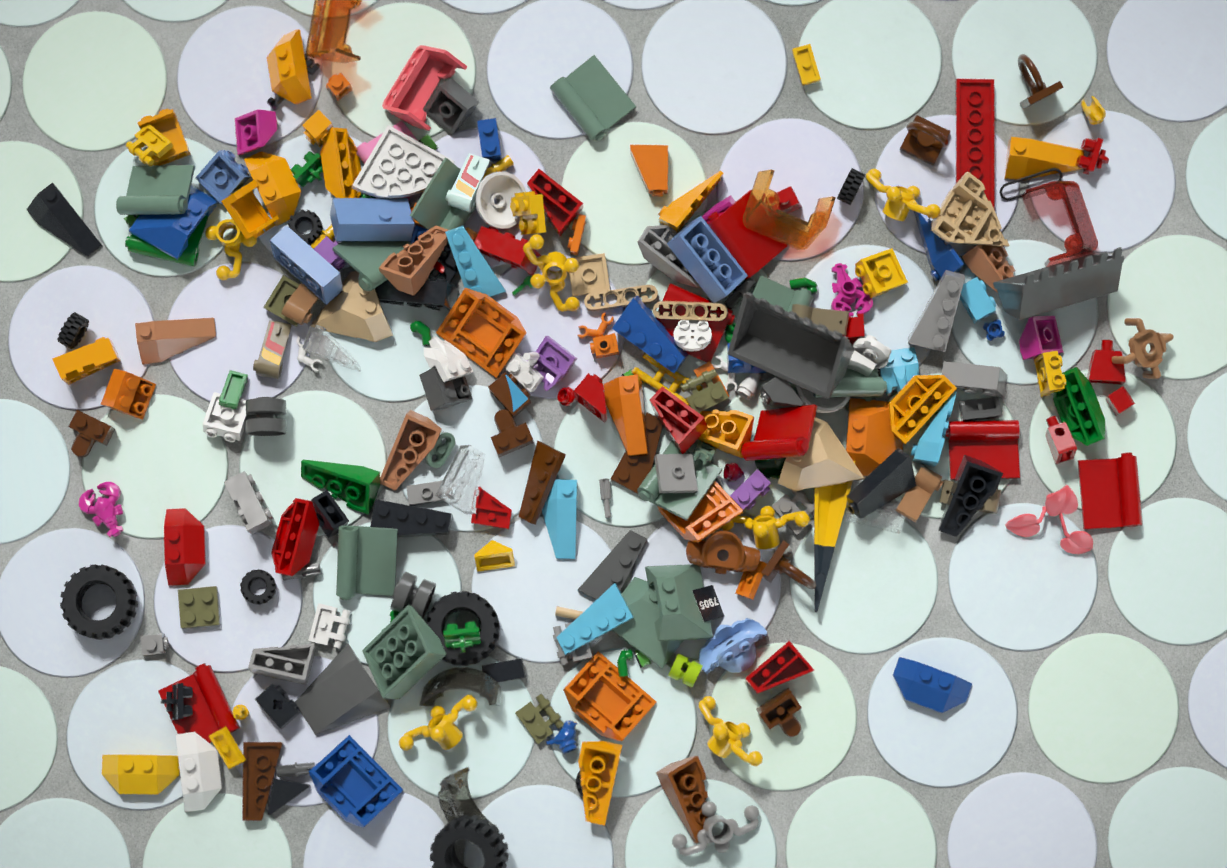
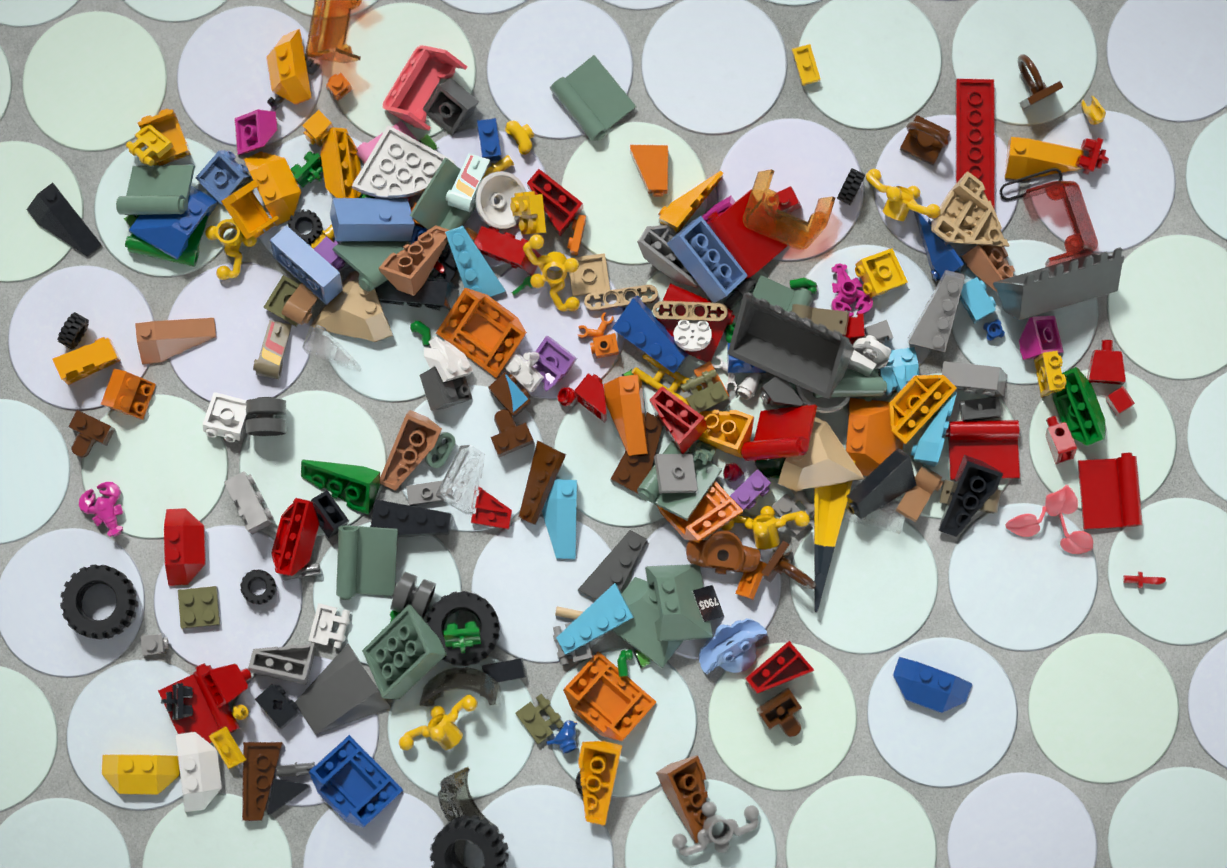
tile [218,370,248,410] -> none
white arm [297,336,323,373] -> none
yellow slope [474,540,515,572] -> none
light grey axle [599,478,611,518] -> none
lime wheel [668,654,703,688] -> none
yellow wheel [698,696,763,767] -> none
medium nougat plate [1112,318,1174,379] -> none
none -> red torso [201,664,251,709]
none -> yellow piece [505,120,534,155]
none -> light grey brick [864,320,893,343]
none -> red piece [1123,572,1166,588]

